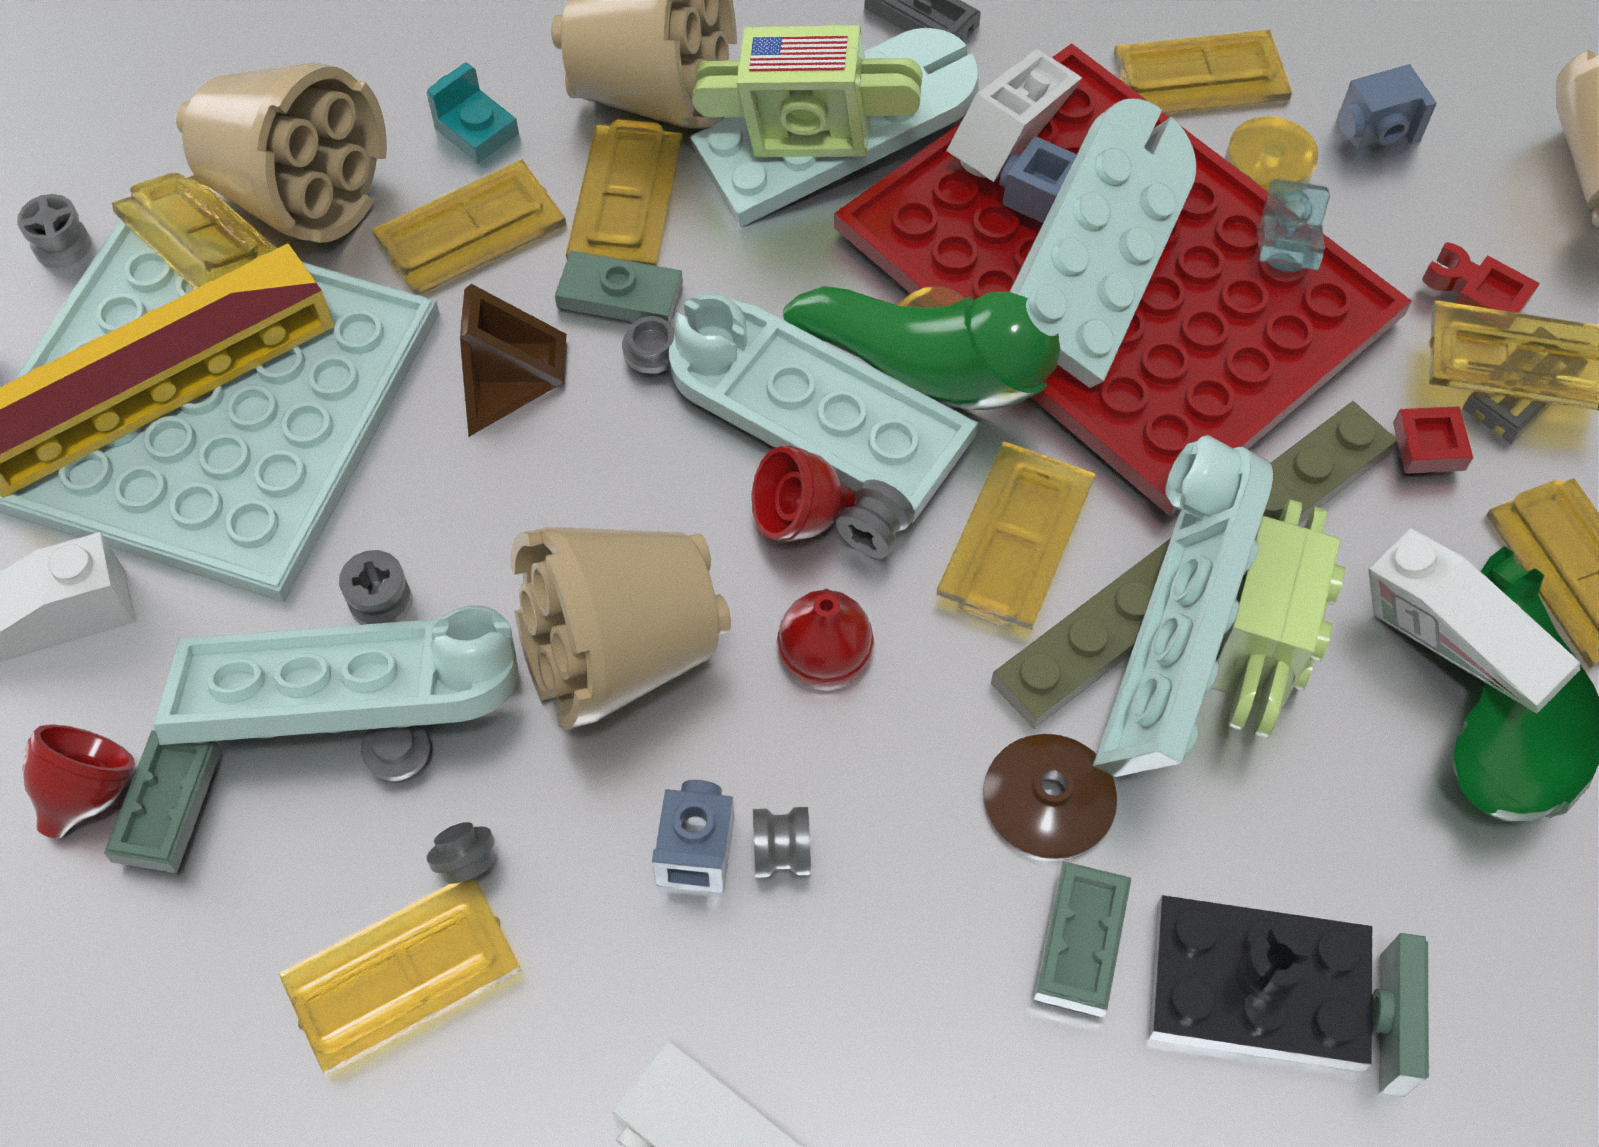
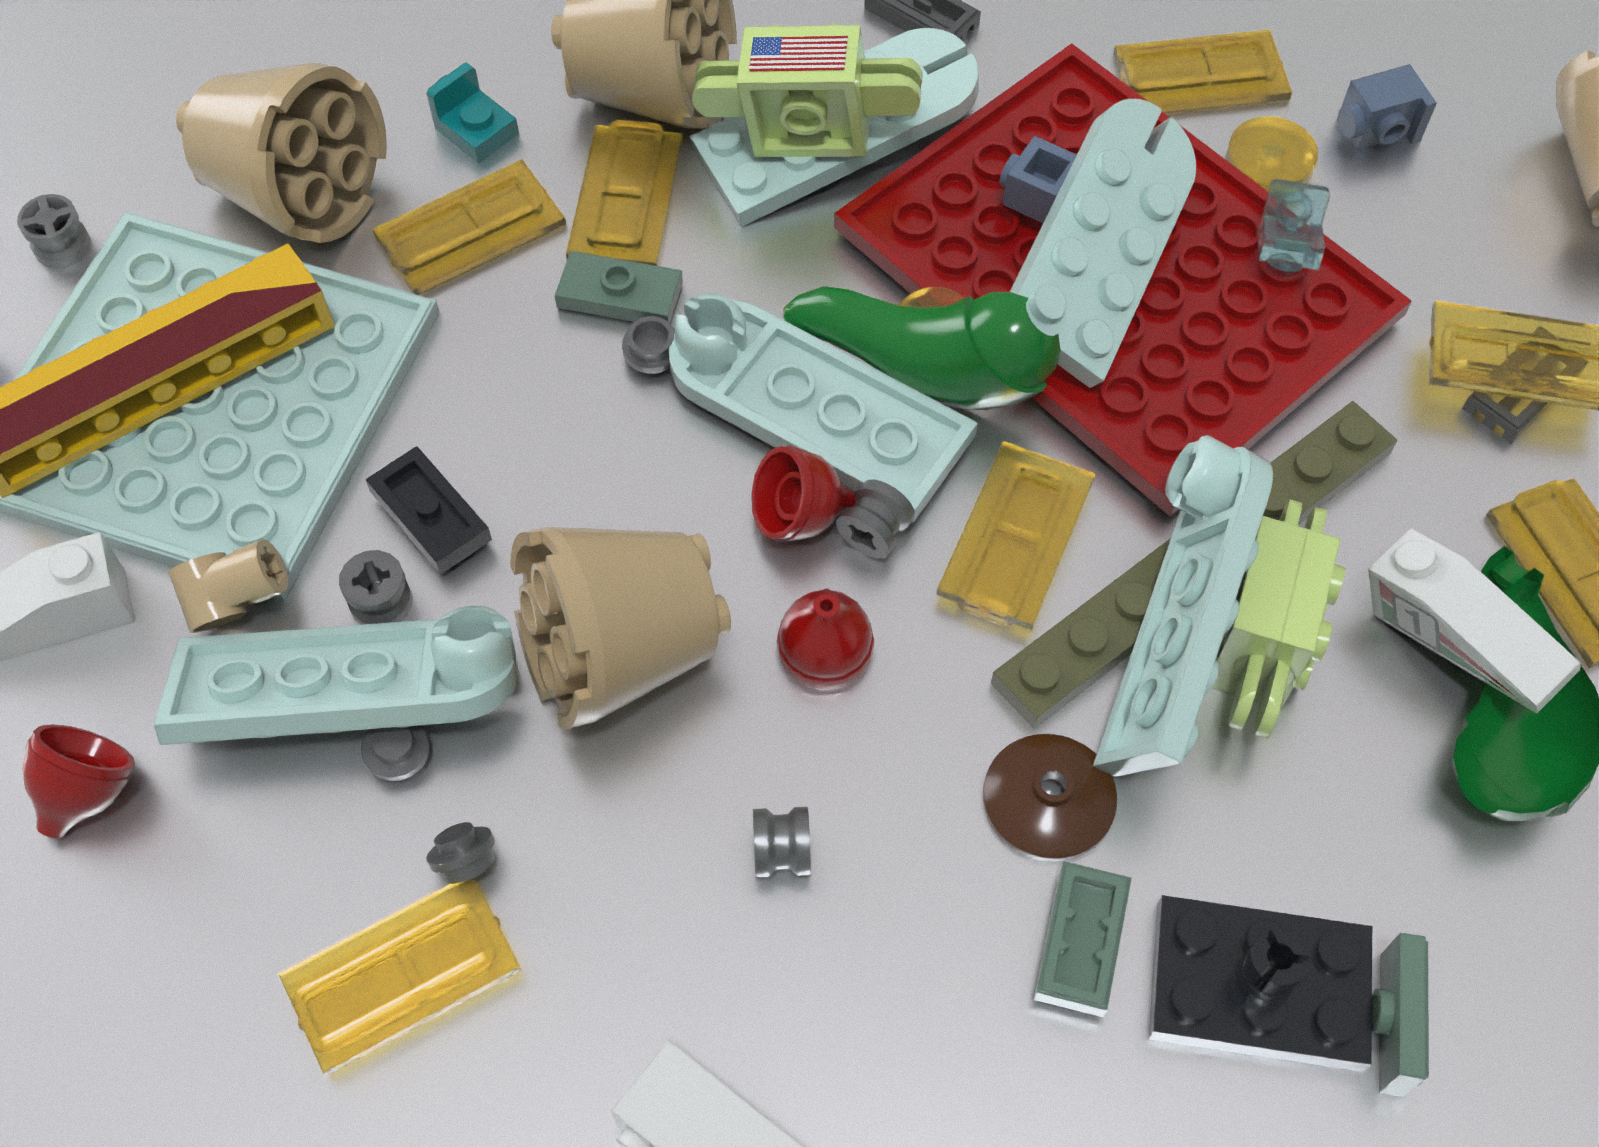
sand green plate [104,730,222,873] -> none
clear yellow piece [112,173,277,289] -> none
reddish brown slope [460,284,567,437] -> none
sand blue brick [652,780,735,893] -> none
white slope [947,48,1082,182] -> none
red plate [1393,406,1473,473] -> none
red plate [1422,242,1540,335] -> none
none -> tan piece [168,539,289,633]
none -> black plate [365,446,492,575]

